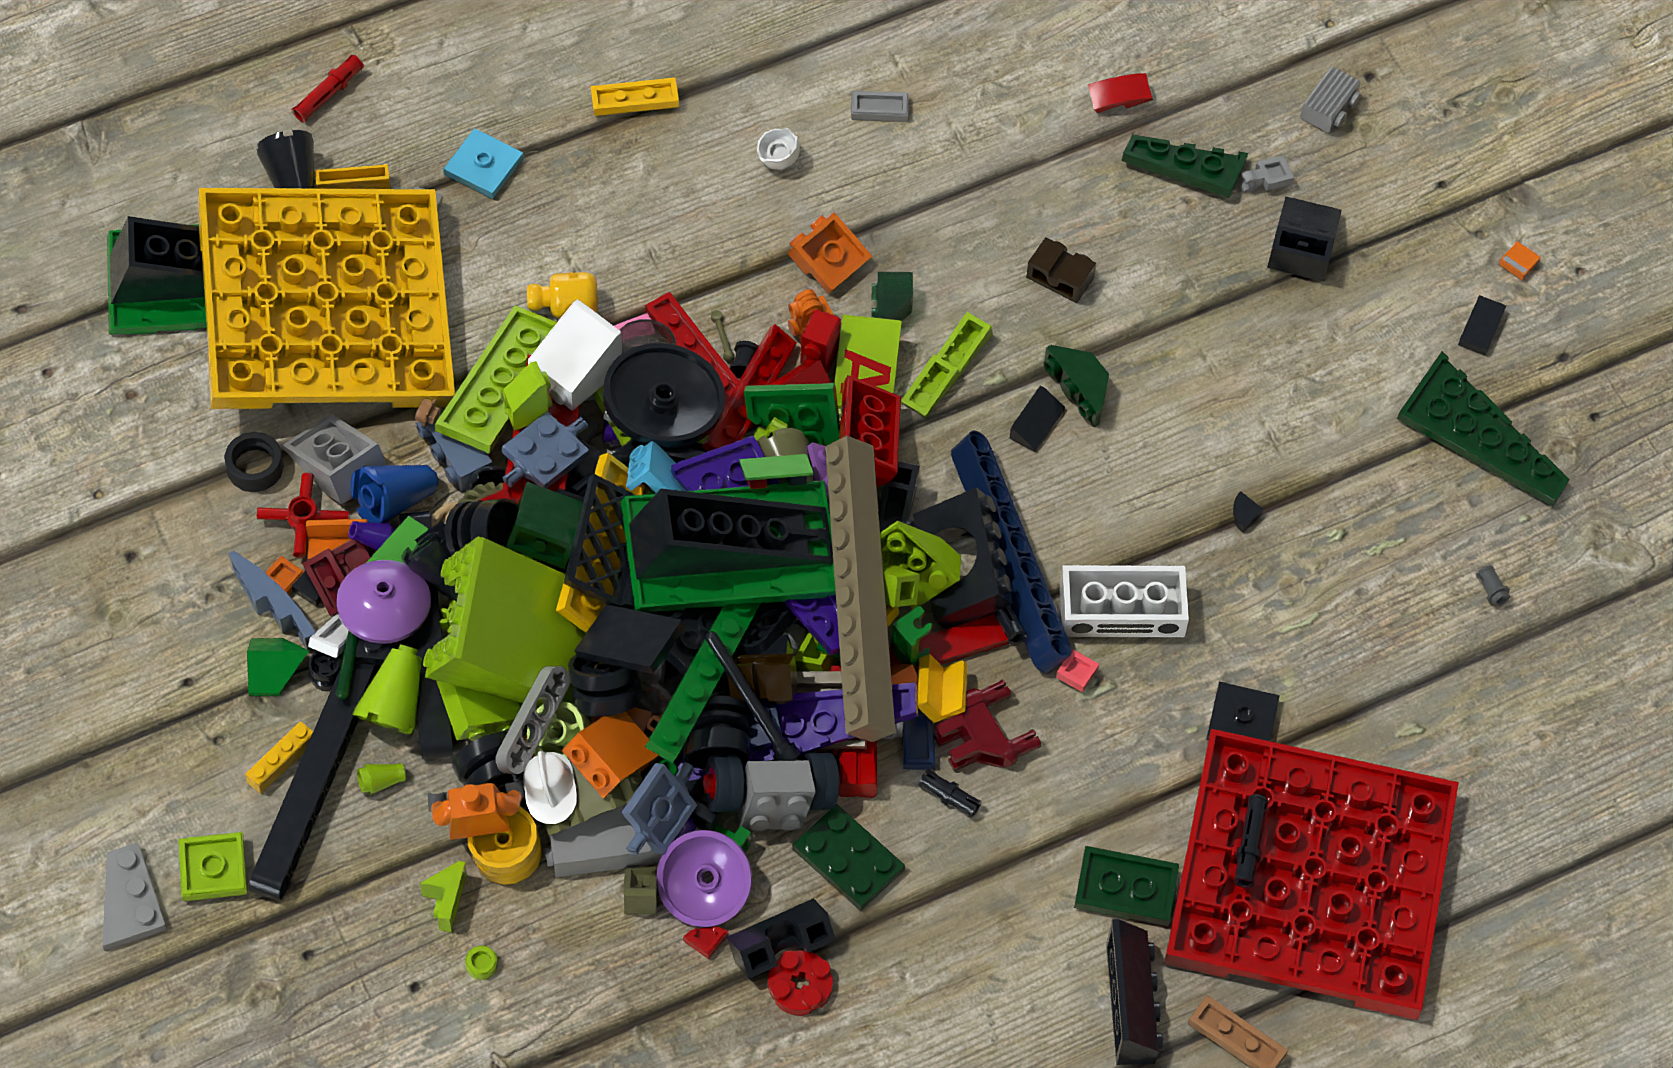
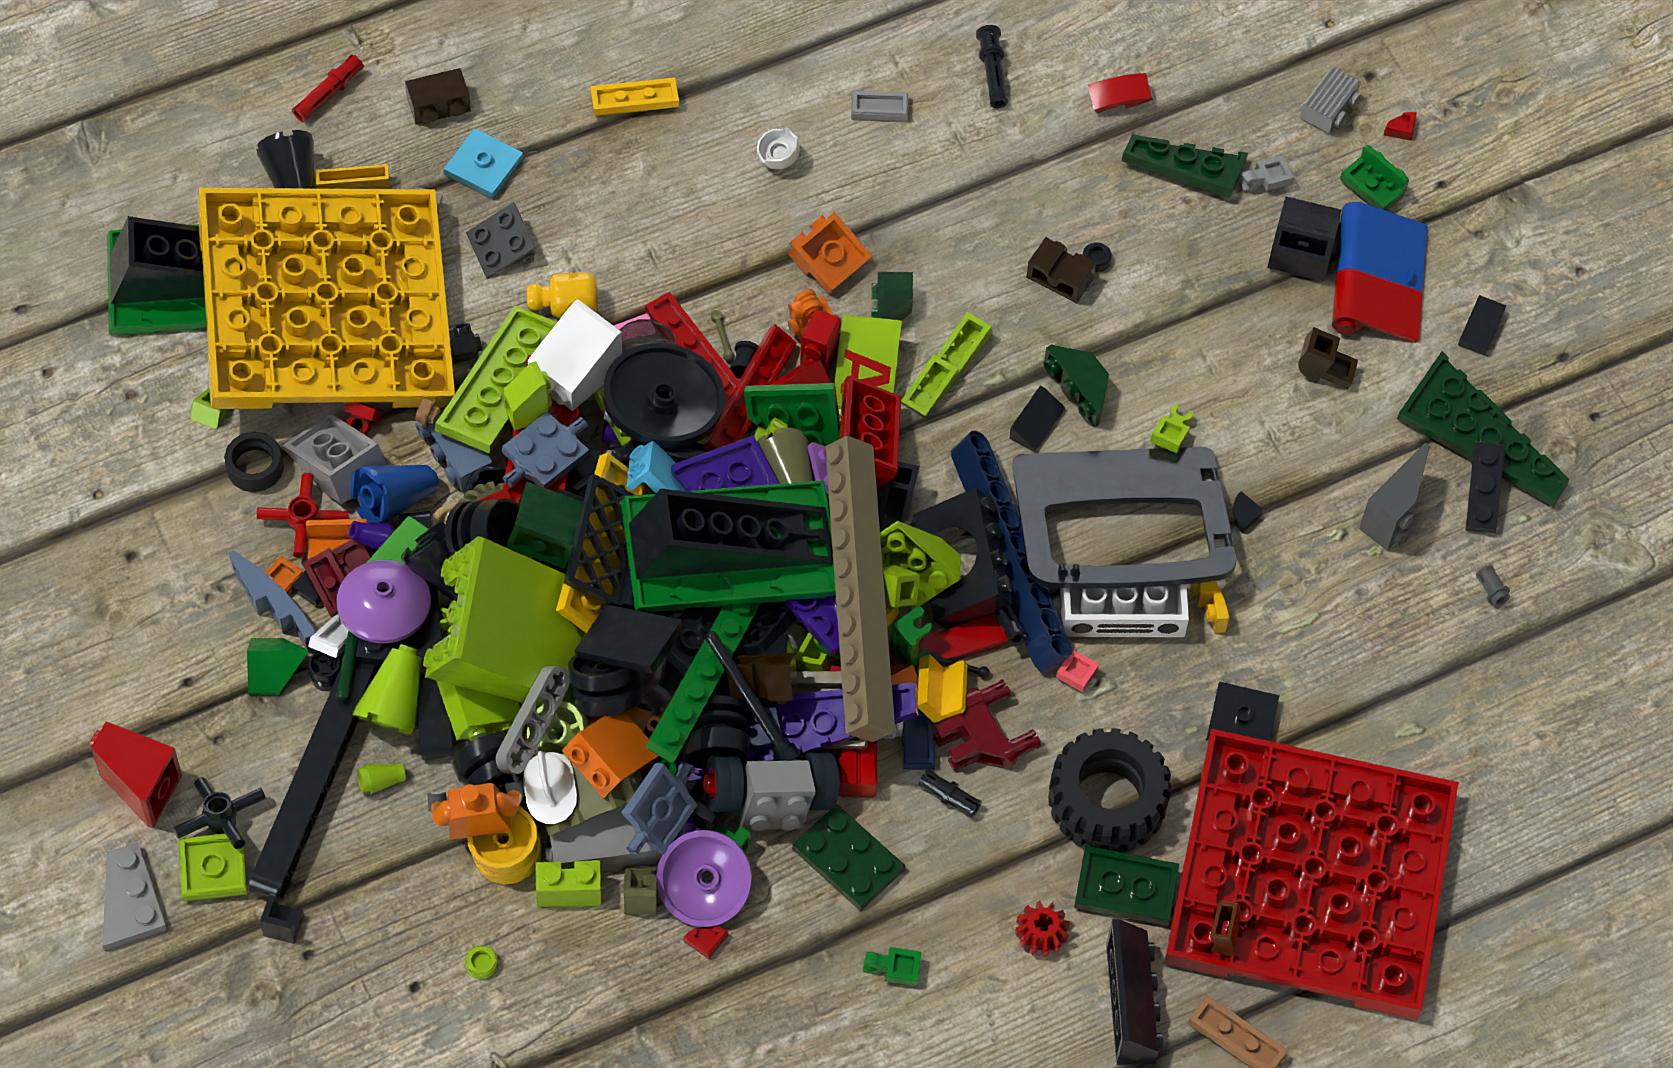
yellow piece [245,721,313,794] -> none
lime slope [420,861,467,933] -> none
black arch [727,898,836,979] -> none
bright green piece [739,454,813,489] -> none
red plate [768,951,833,1016] -> none
black pin [1233,794,1269,888] -> none
orange tile [1499,241,1541,280] -> none
none -> red slope [90,721,182,828]
none -> black bar [173,777,266,849]
none -> lime slope [190,389,229,429]
none -> black panel [260,893,304,944]
none -> red tile [344,402,384,434]
none -> dark brown brick [405,68,471,125]
none -> black plate [449,323,482,364]
none -> dark grey hinge [466,202,535,279]
none -> lime brick [536,860,601,907]
none -> green plate [863,947,922,986]
none -> black hinge [929,651,990,678]
none -> black pin [976,25,1008,108]
none -> door [1012,447,1236,589]
none -> red gear [1015,900,1070,957]
none -> black tyre [1048,728,1172,852]
none -> black tile [1083,242,1112,272]
none -> lime plate [1150,404,1193,454]
none -> yellow slope [1190,581,1229,633]
none -> reddish brown piece [1211,901,1242,957]
none -> dark brown brick [1298,327,1358,389]
none -> door [1332,202,1427,343]
none -> green bracket [1340,145,1409,210]
none -> dark grey slope [1359,443,1430,551]
none -> red tile [1384,112,1417,141]
none -> black plate [1465,441,1505,533]

